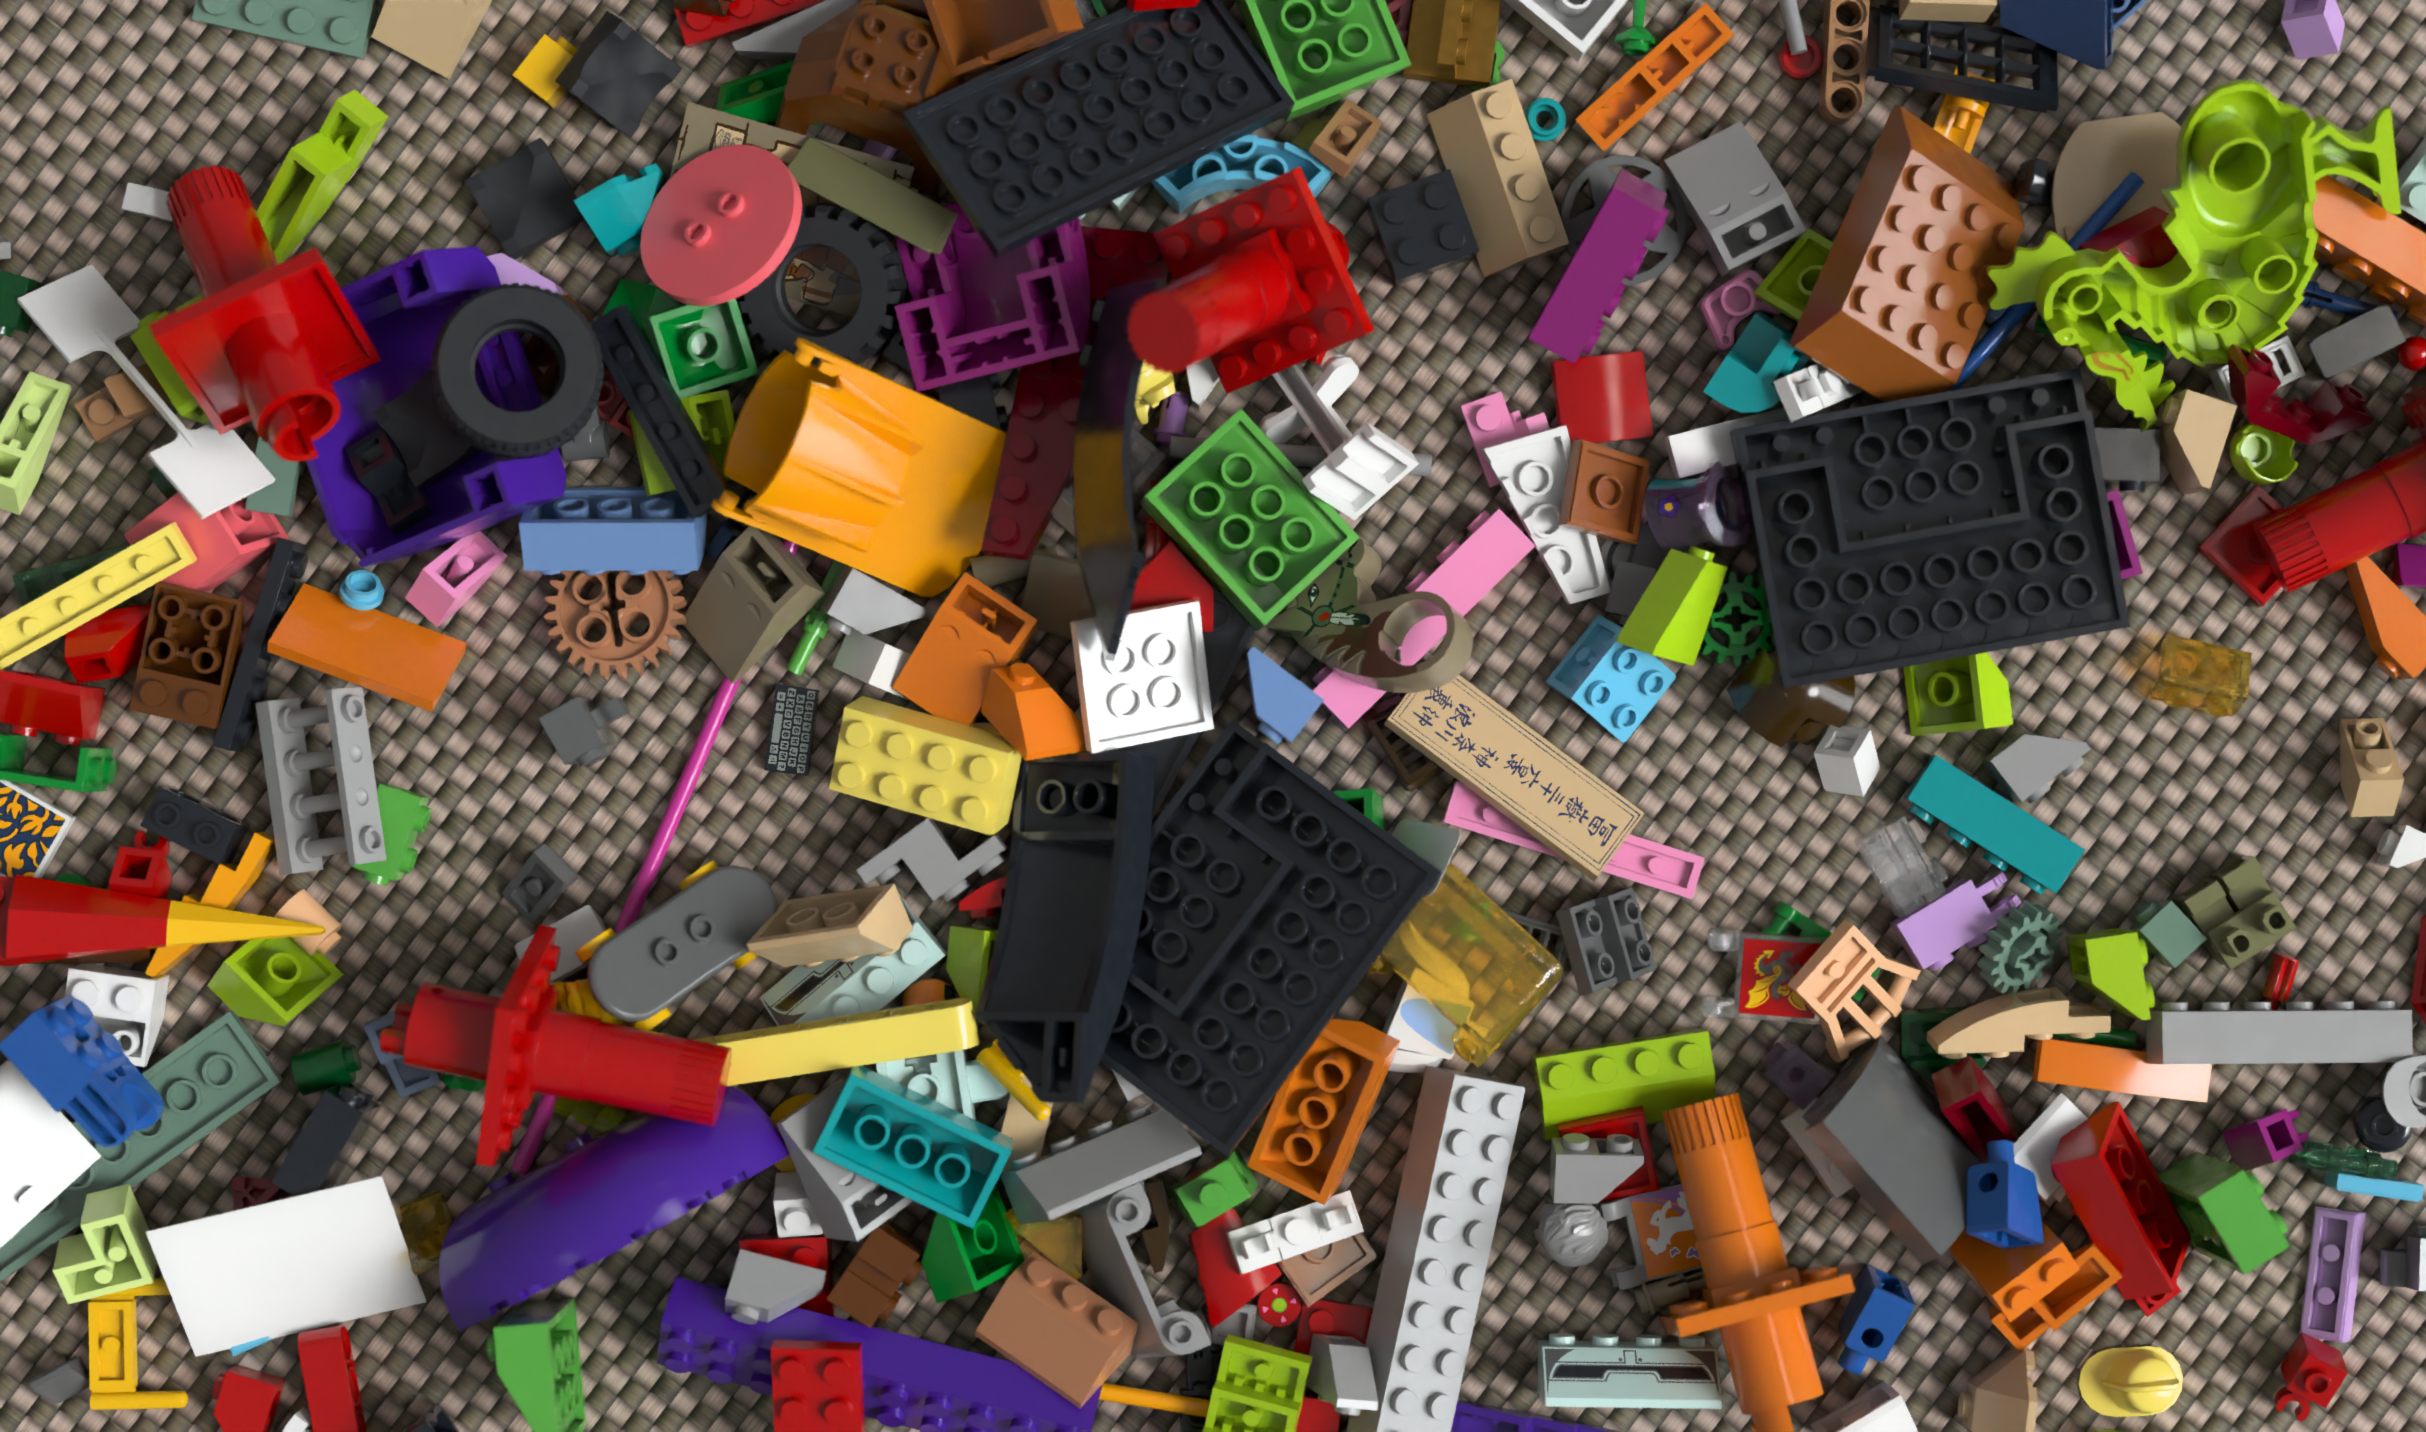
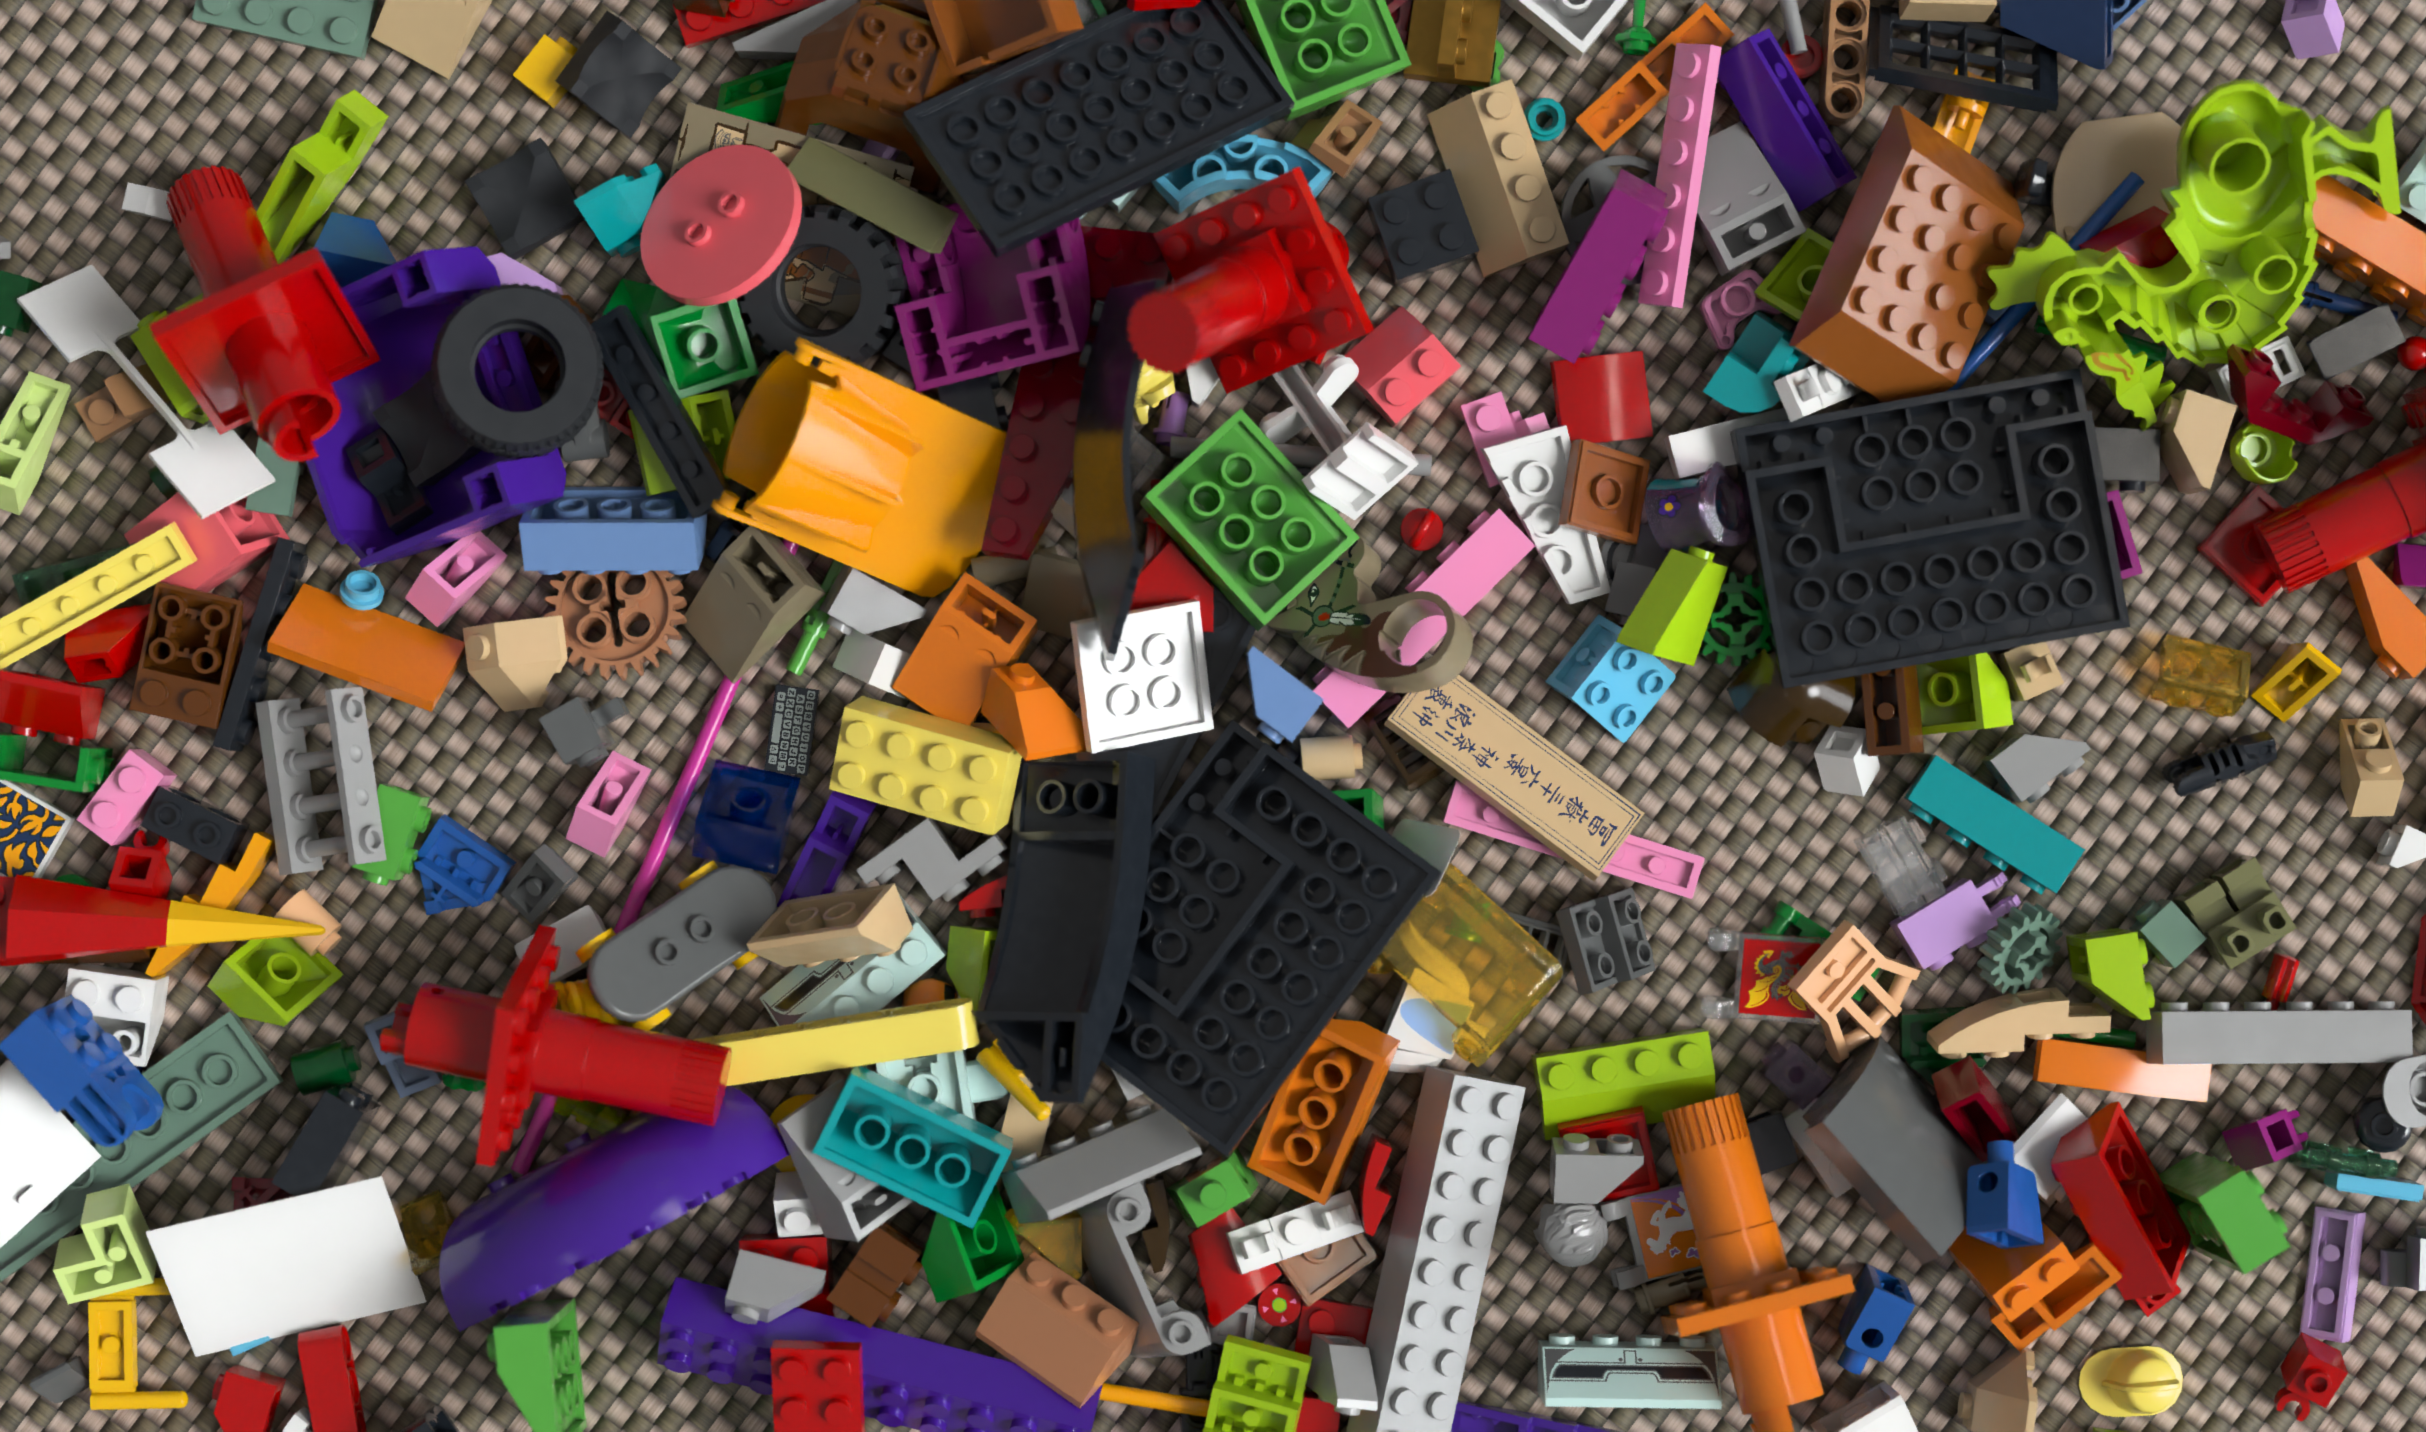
none -> bright pink brick [76,749,177,846]
none -> blue slope [314,212,396,288]
none -> blue slope [414,814,517,915]
none -> tan slope [463,615,568,712]
none -> bright pink slope [566,751,652,858]
none -> clear blue slope [692,759,801,874]
none -> dark purple slope [777,791,878,907]
none -> tan brick [1300,735,1363,781]
none -> coral slope [1344,306,1461,428]
none -> red slope [1358,1133,1393,1236]
none -> red tile [1400,508,1444,552]
none -> bright pink plate [1638,43,1722,308]
none -> dark purple brick [1717,28,1857,213]
none -> black panel [1746,1108,1798,1175]
none -> reddish brown brick [1861,665,1924,756]
none -> tan brick [1994,642,2064,702]
none -> black hinge [2162,731,2277,797]
none -> yellow slope [2251,642,2342,723]

